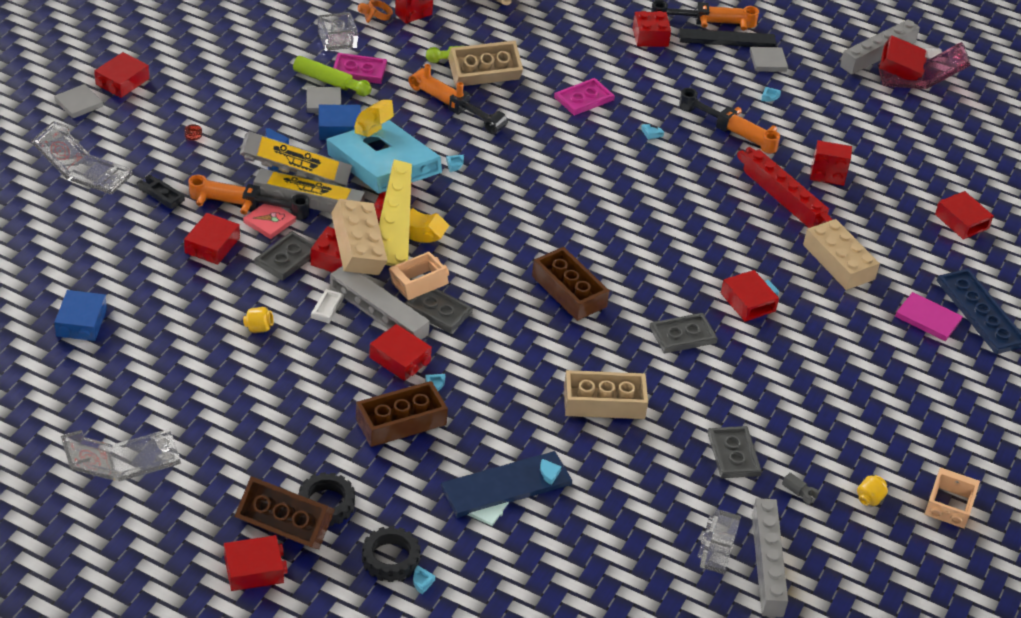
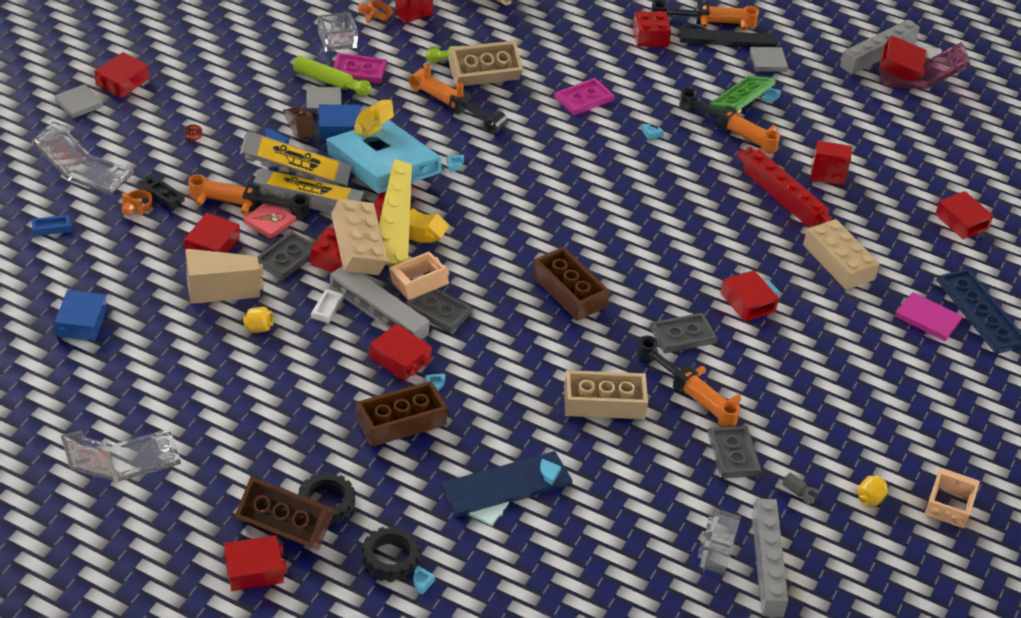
none -> blue tile [31,215,72,236]
none -> orange piece [121,190,152,216]
none -> tan slope [185,249,264,304]
none -> reddish brown slope [283,107,315,140]
none -> piece [636,335,741,427]
none -> bright green tile [709,76,776,111]

